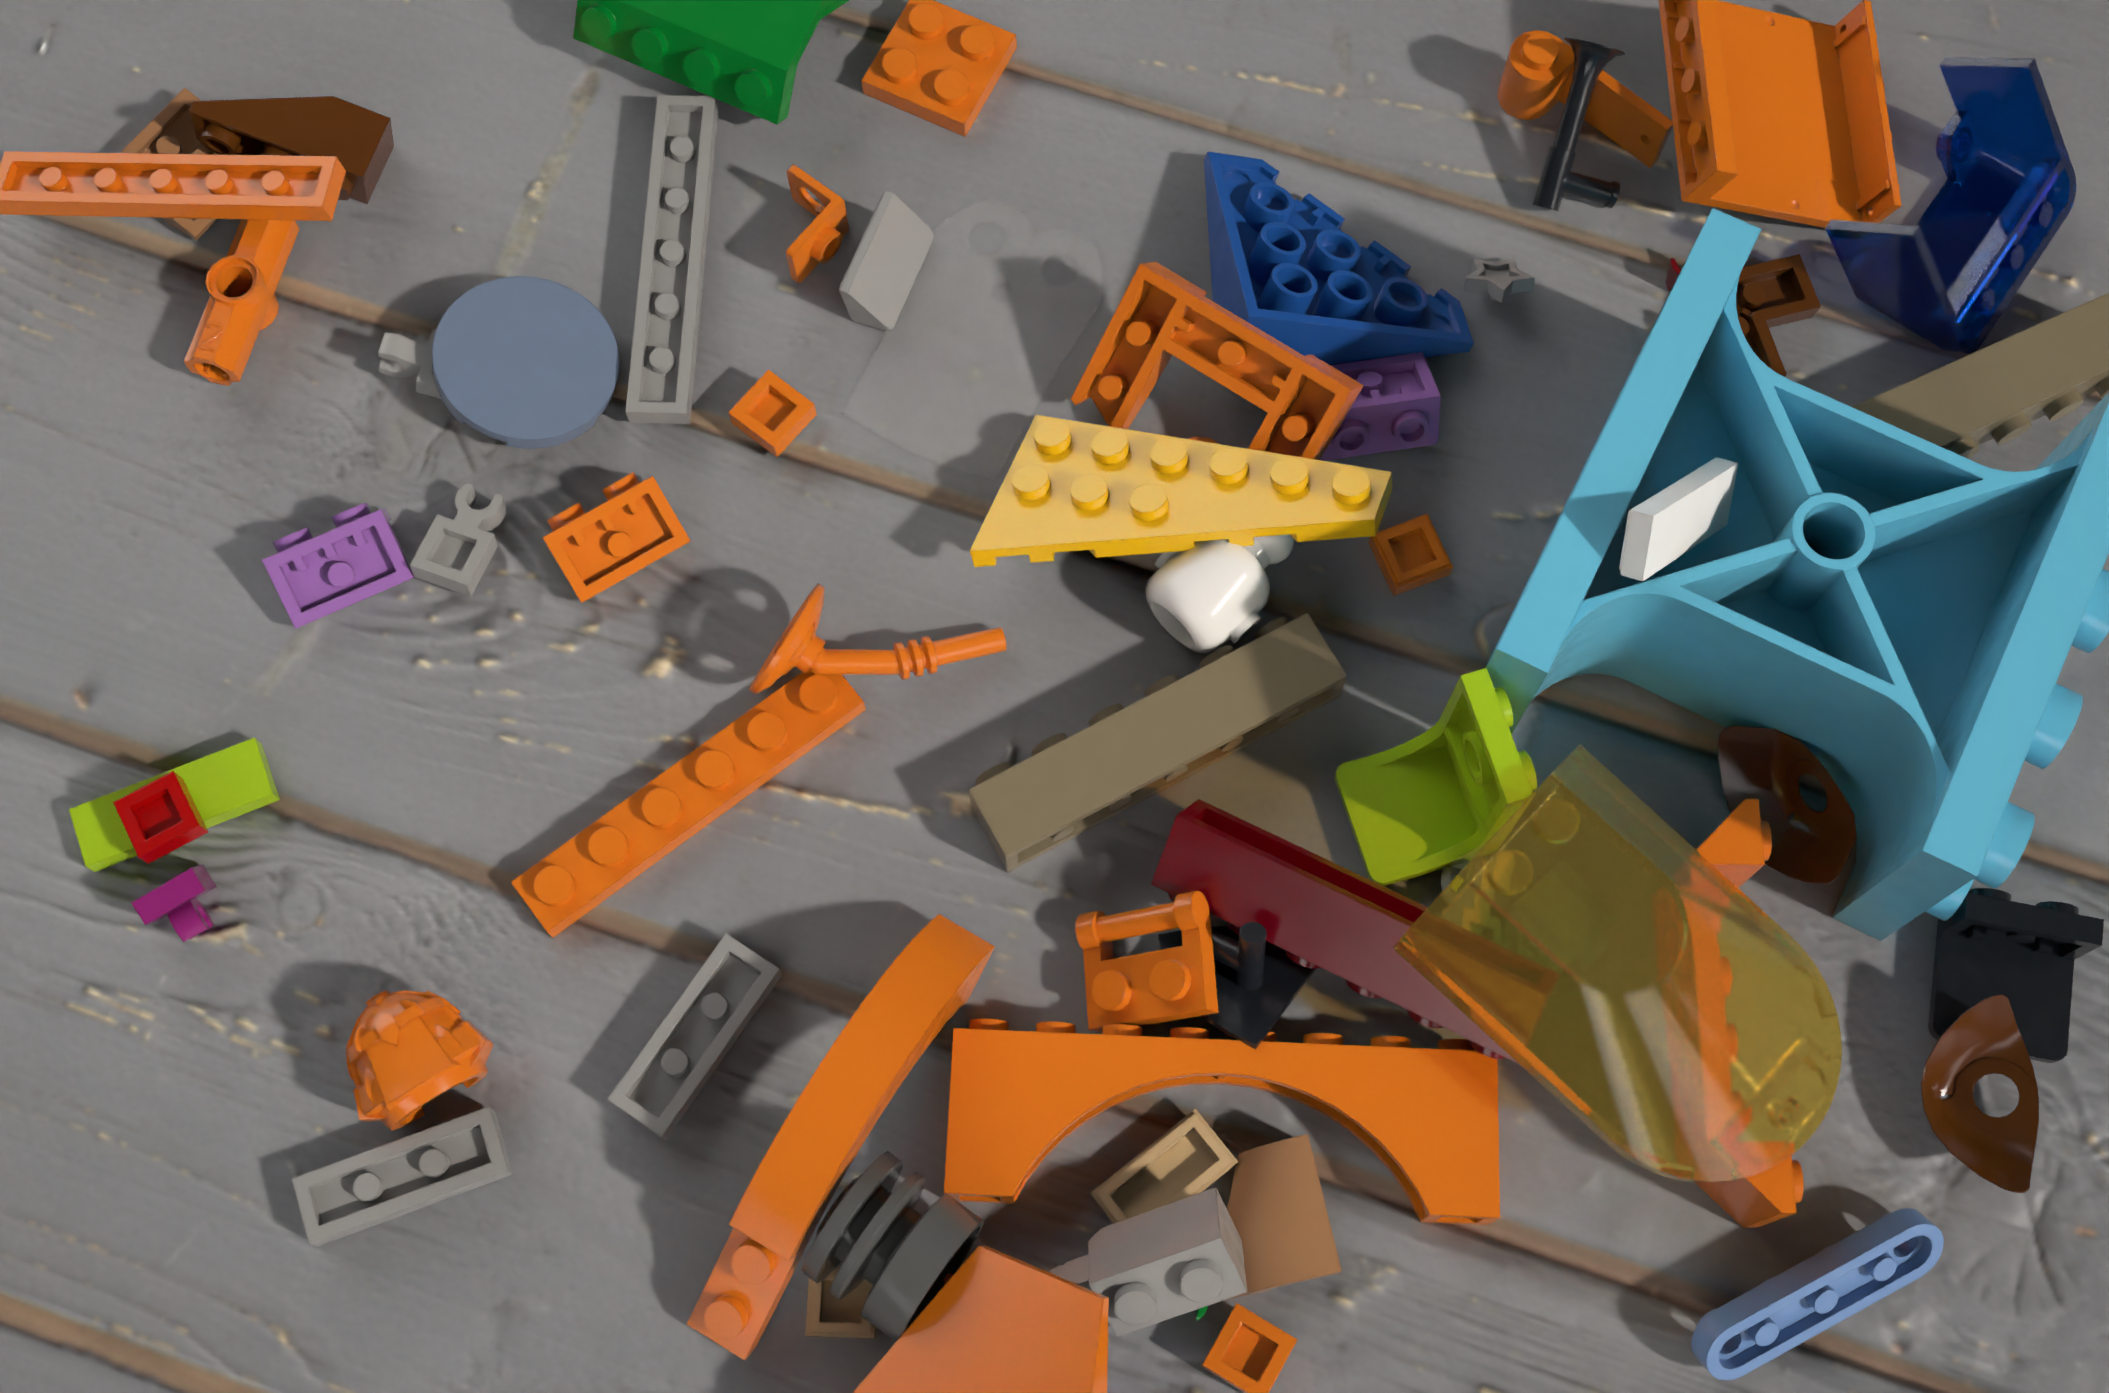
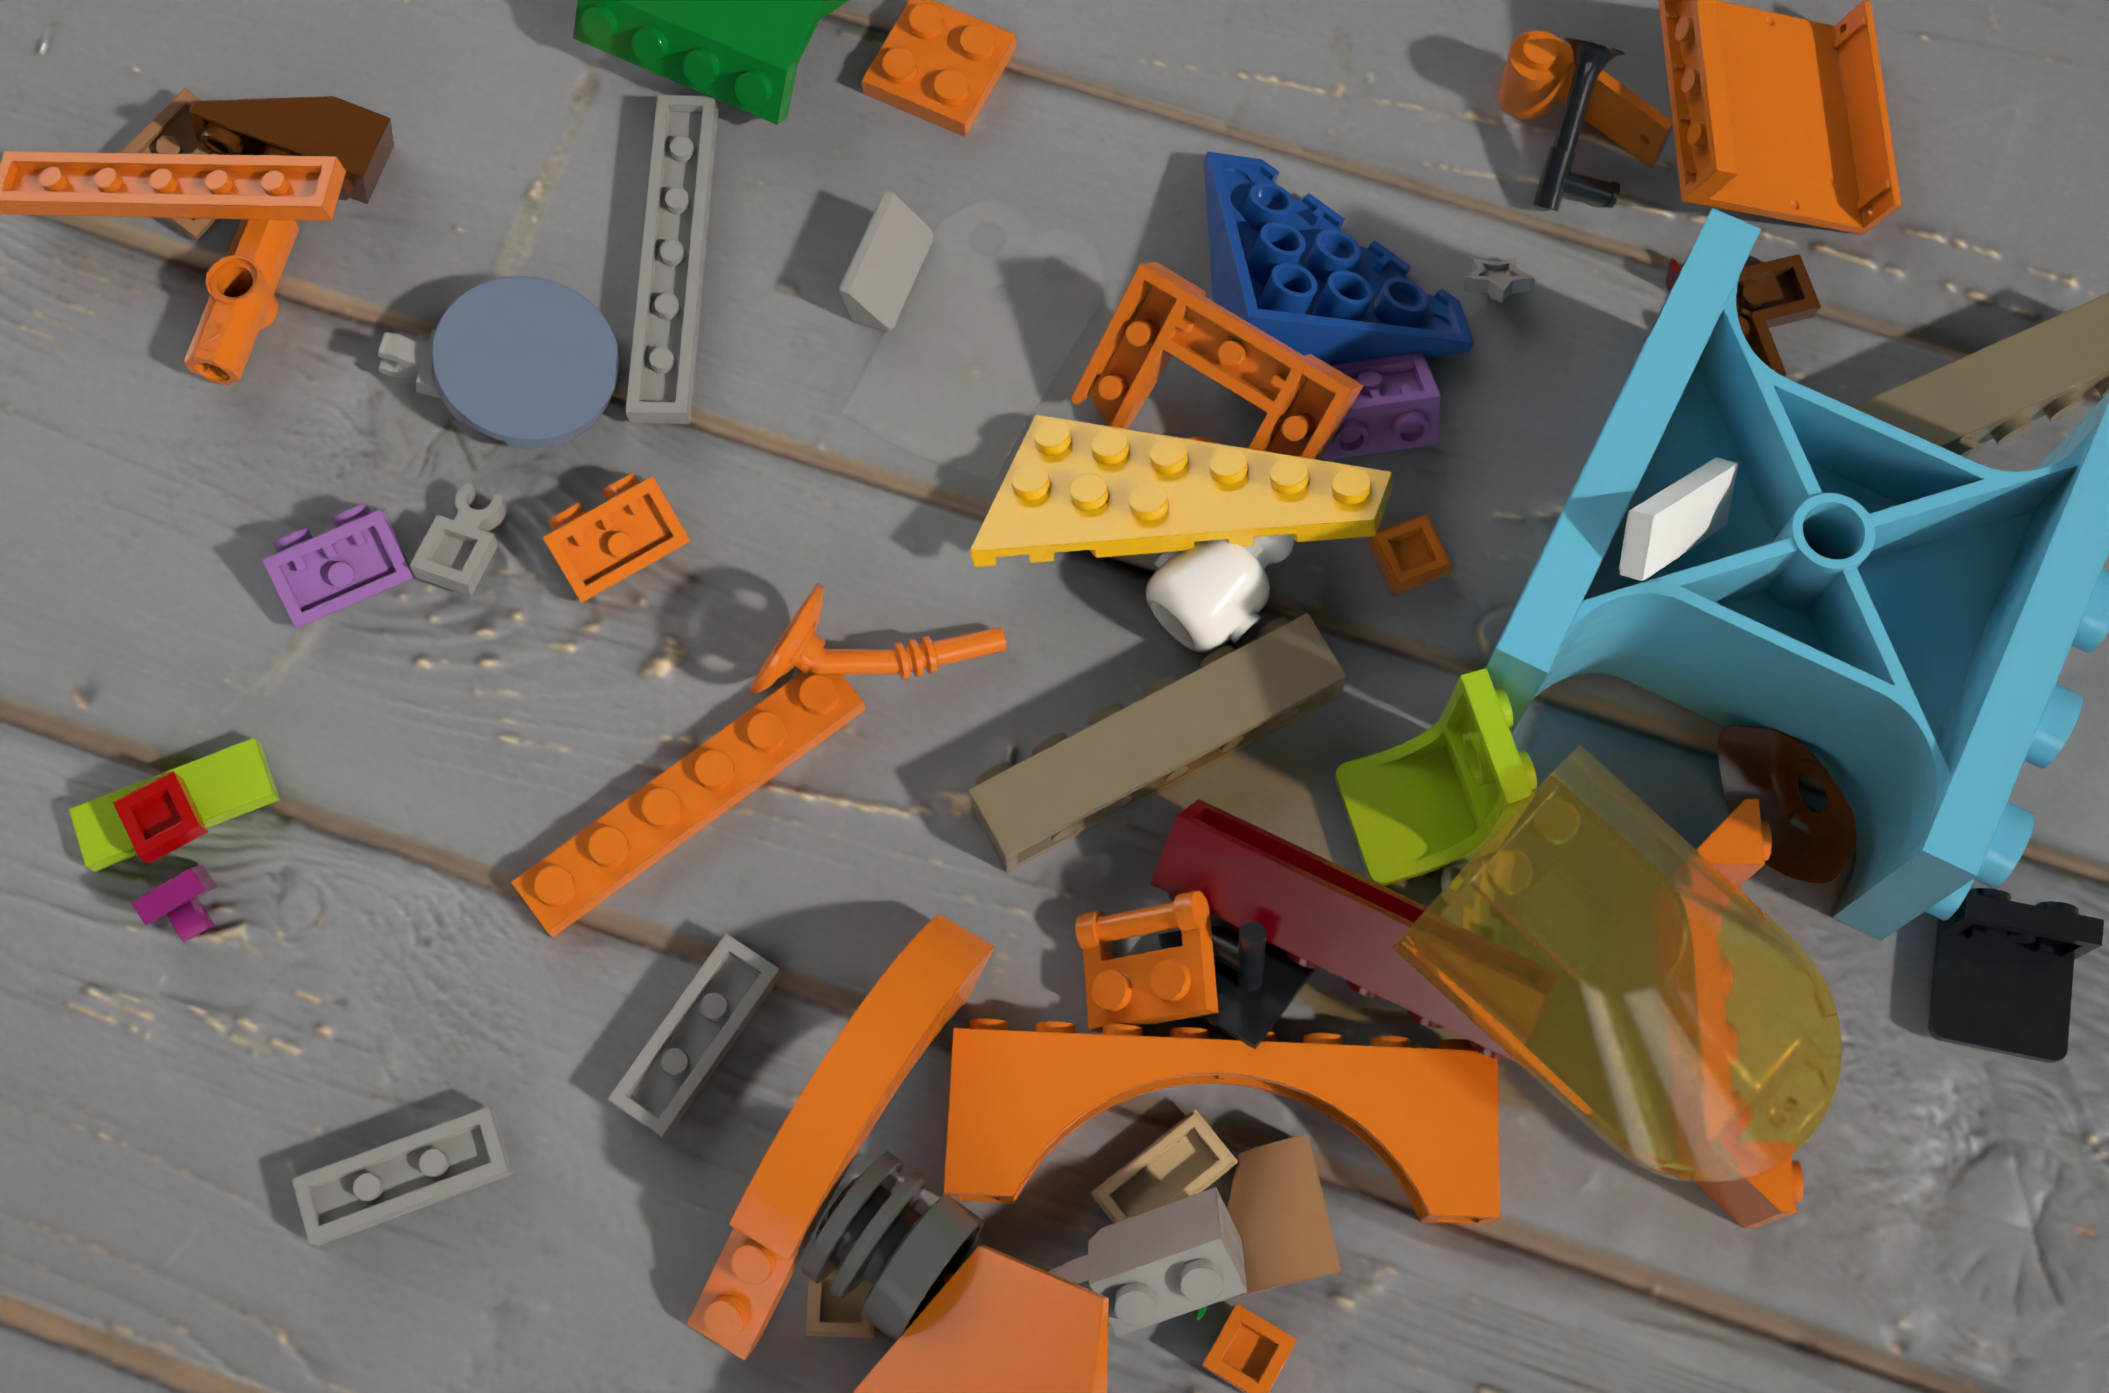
orange helmet [346,990,493,1131] -> none
orange plate [728,369,817,457] -> none
orange bracket [786,164,849,283] -> none
medium blue plate [1691,1208,1944,1380] -> none
clear blue windscreen [1825,57,2077,353] -> none
reddish brown piece [1921,994,2039,1193] -> none

